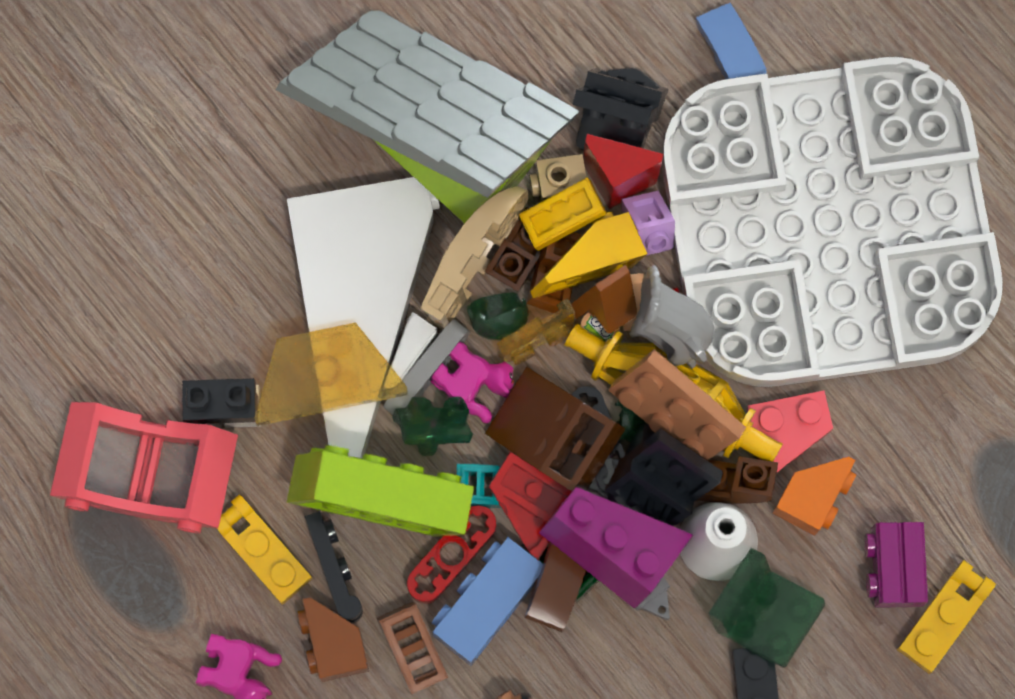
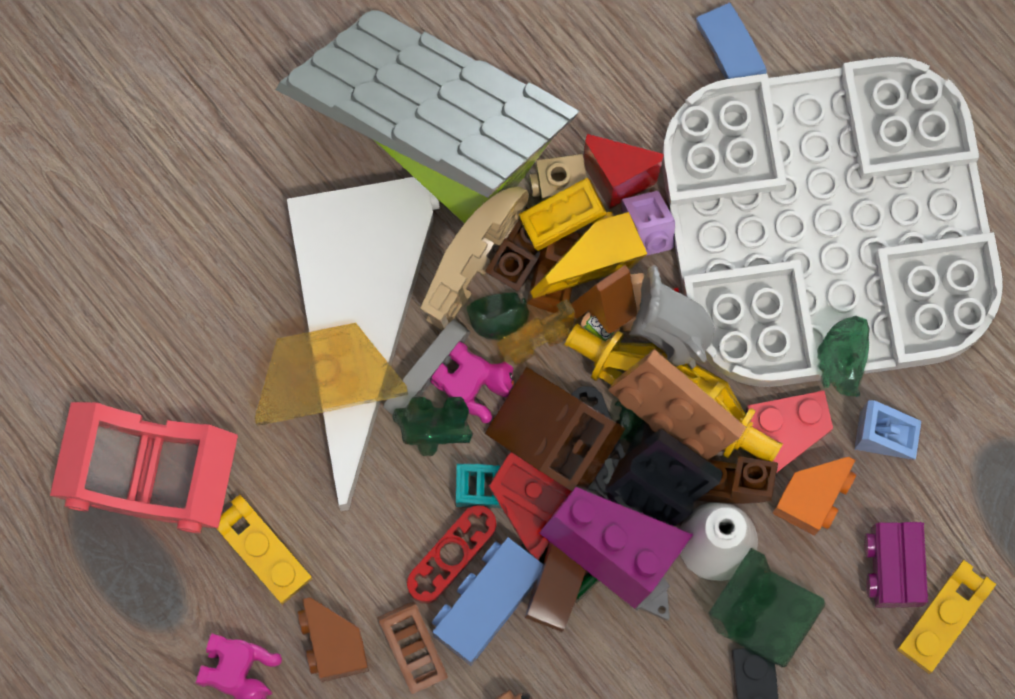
black hips [182,378,261,428] -> none
lime brick [286,445,474,537] -> none
black plate [304,511,363,623] -> none
white slope [384,312,438,397] -> none
black piece [572,67,669,150] -> none
none -> clear green hat [817,316,870,397]
none -> light blue slope [854,400,921,459]

